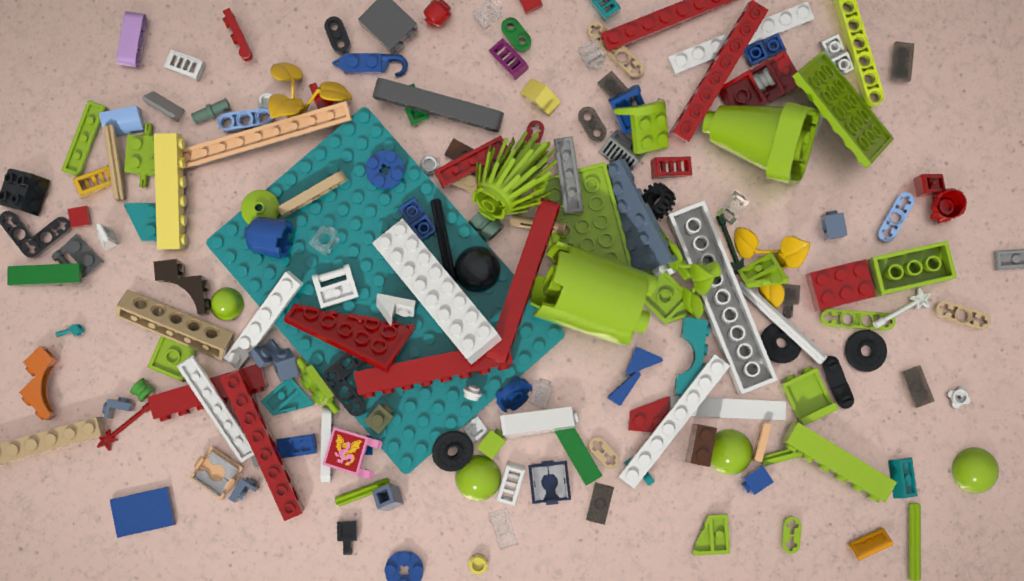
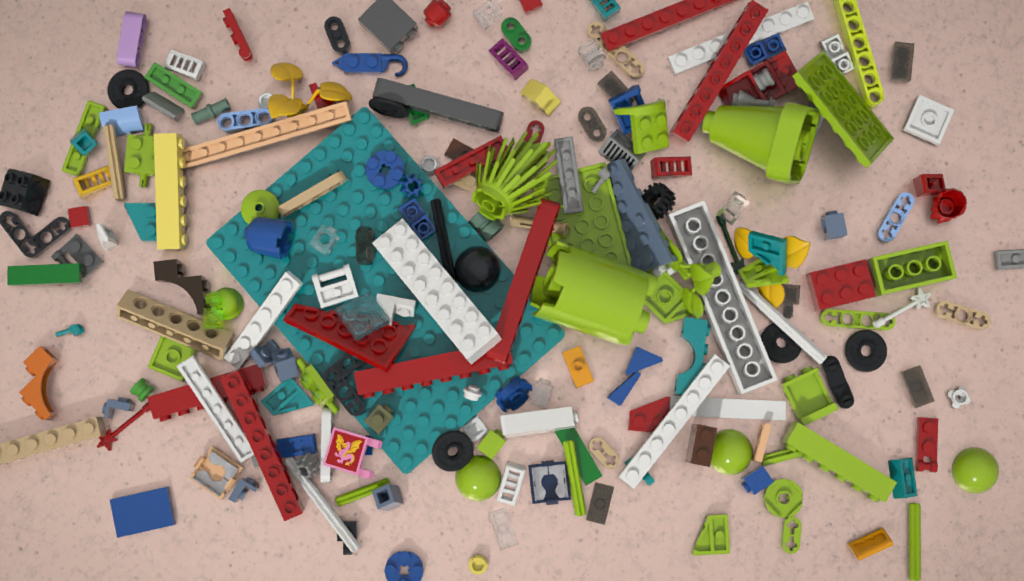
none -> teal slope [70,128,98,156]
none -> black wheel [107,69,149,109]
none -> bright green plate [144,62,203,109]
none -> clear neon green plate [203,291,223,329]
none -> white axle [284,457,360,552]
none -> light grey gear [296,452,321,478]
none -> clear light blue plate [336,291,390,341]
none -> clear smoke plate [355,226,375,265]
none -> black wheel [369,98,409,118]
none -> blue gear [399,173,424,197]
none -> light orange plate [562,346,594,388]
none -> lime axle [563,440,586,516]
none -> light grey hand [591,167,610,193]
none -> light grey piece [732,90,776,106]
none -> teal wing [748,231,787,276]
none -> lime plate [763,478,803,518]
none -> white plate [903,95,954,146]
none -> red plate [915,417,938,473]

